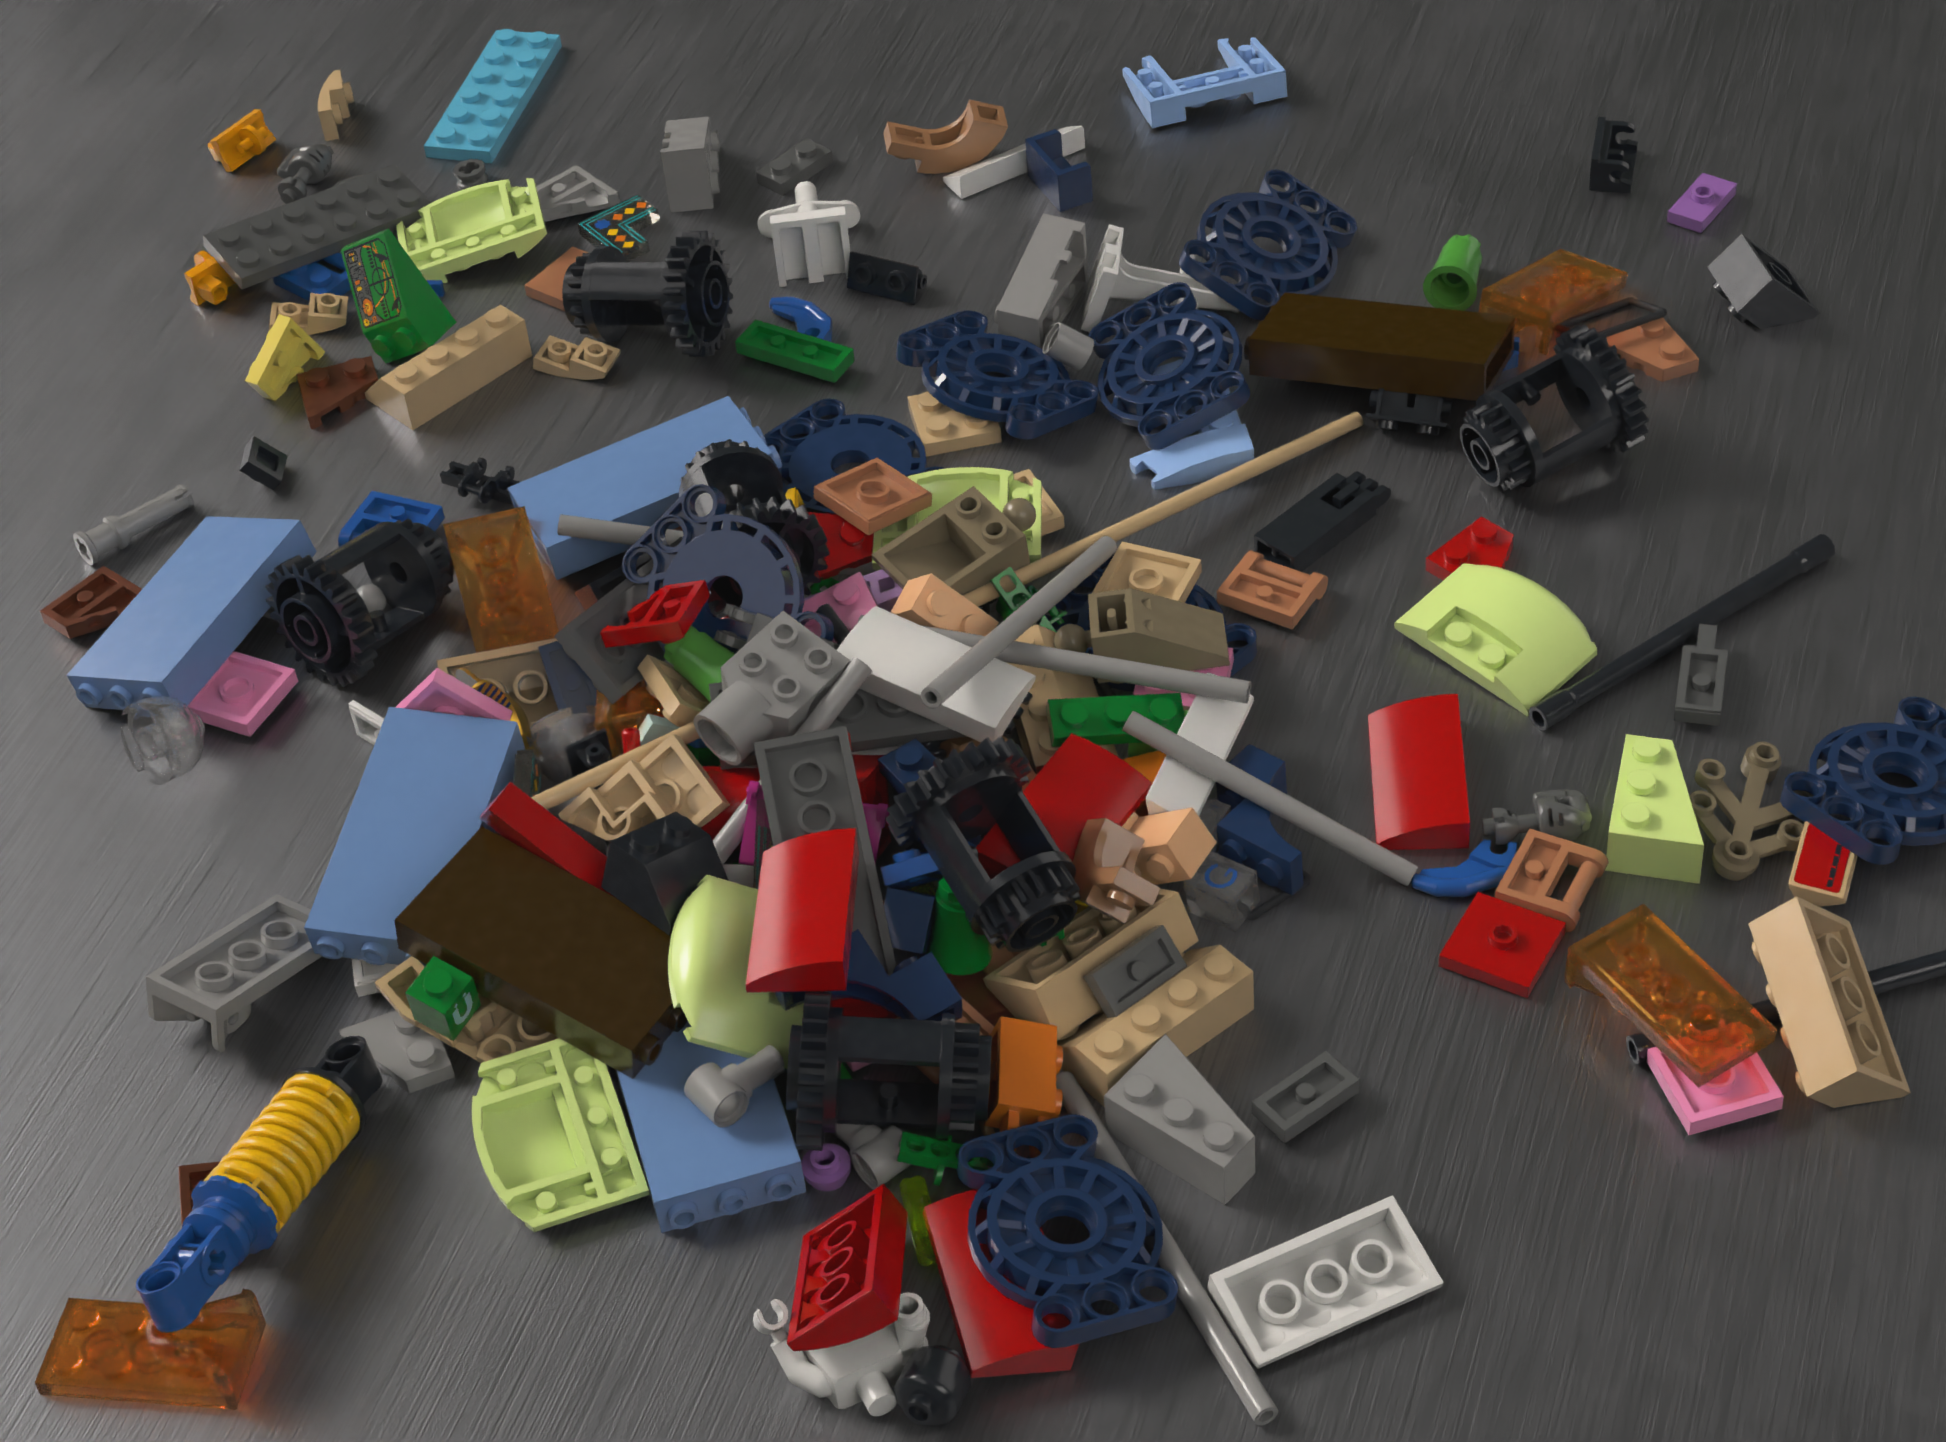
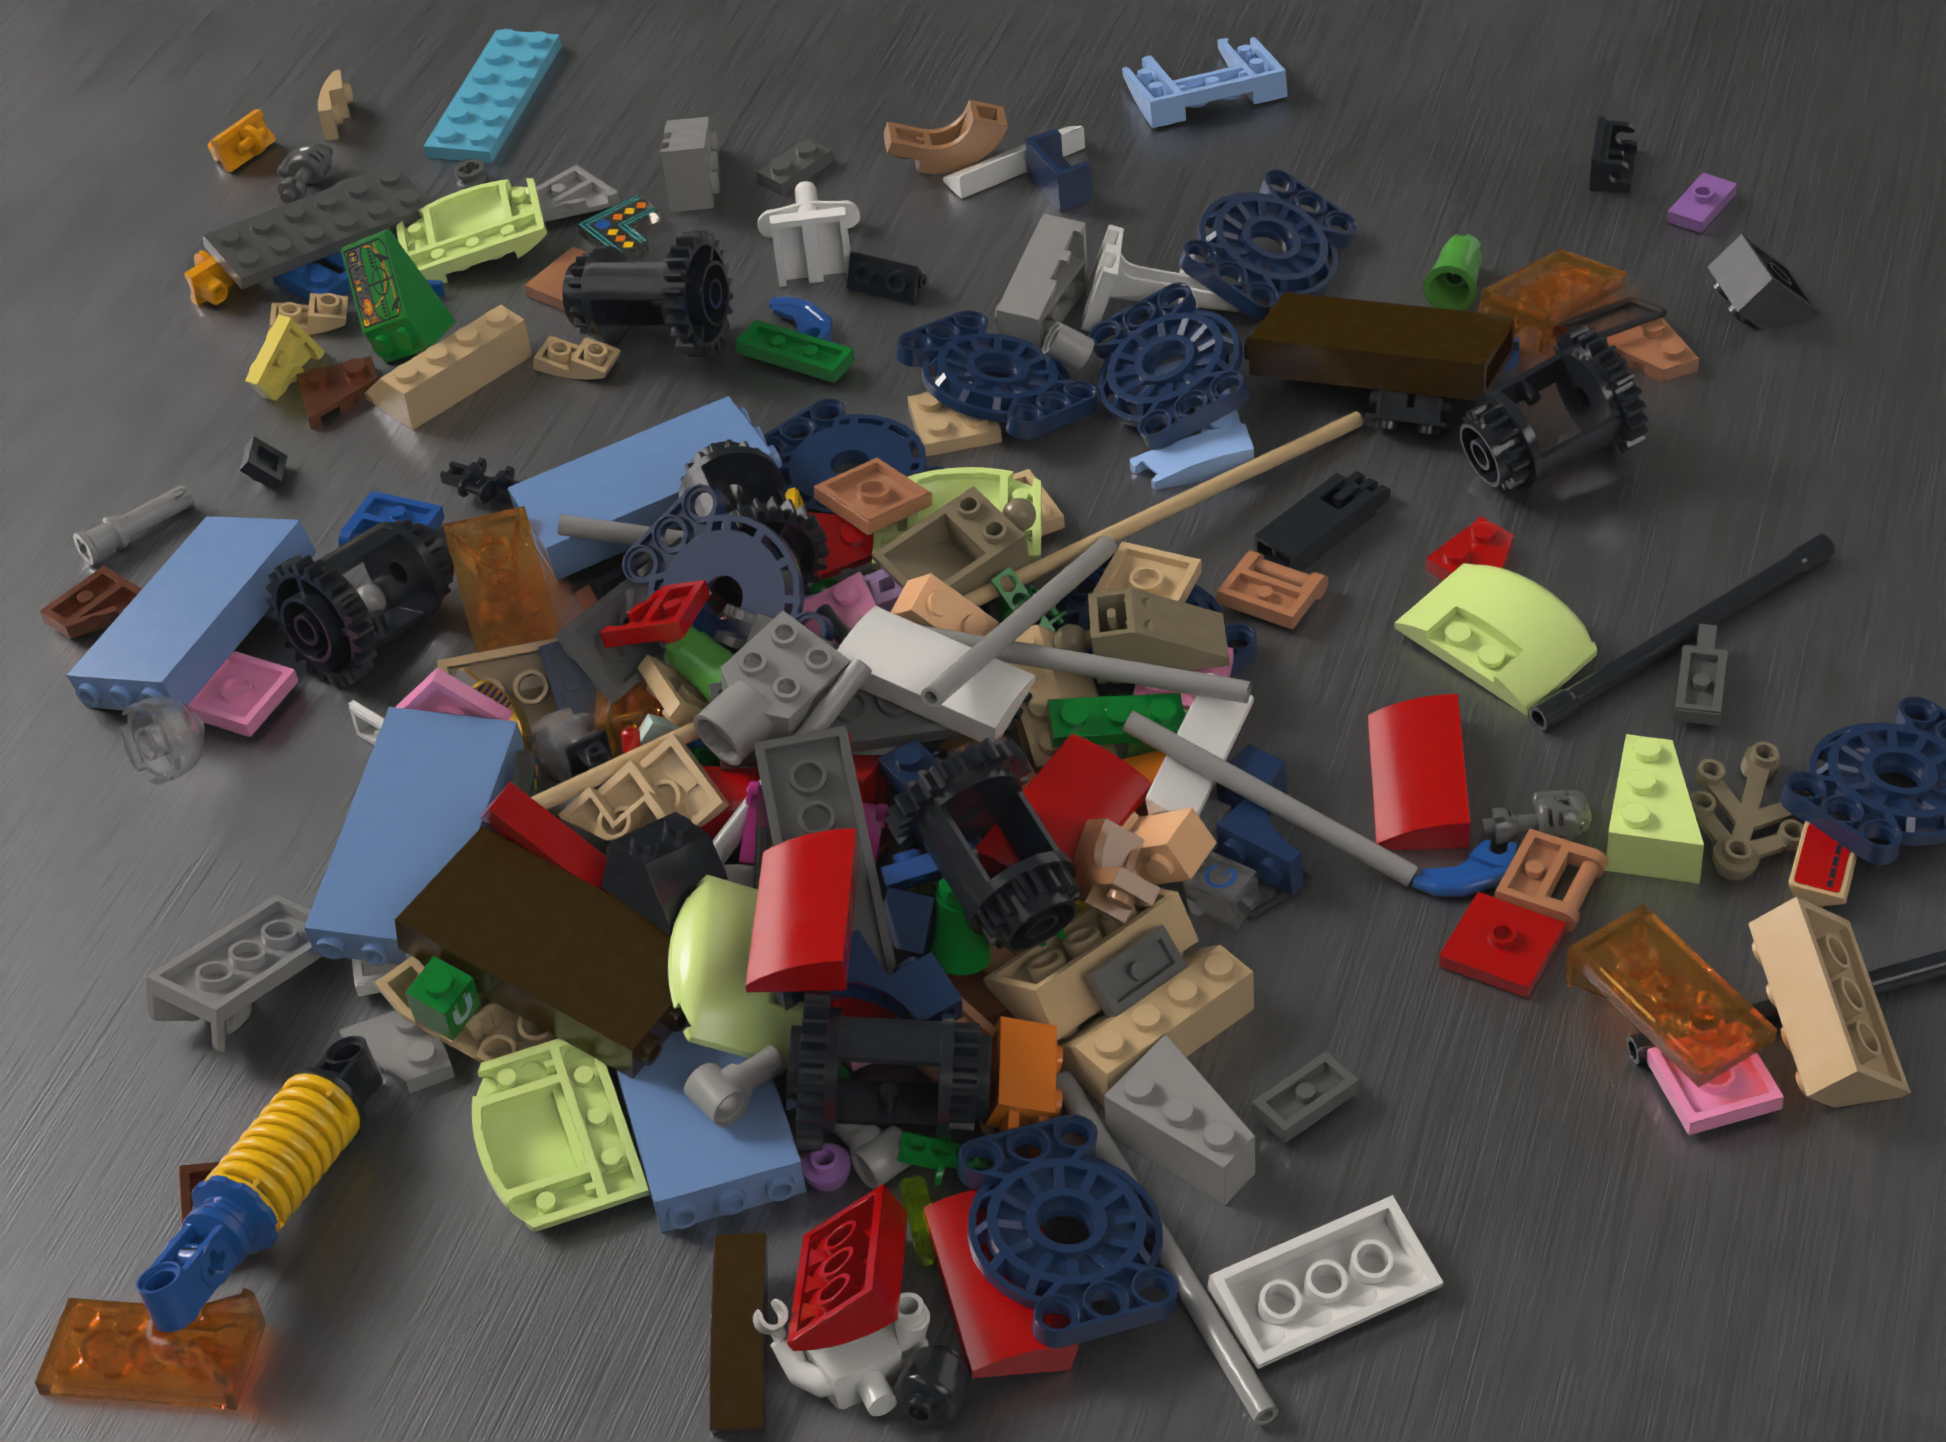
none -> dark brown slope [710,1232,769,1434]

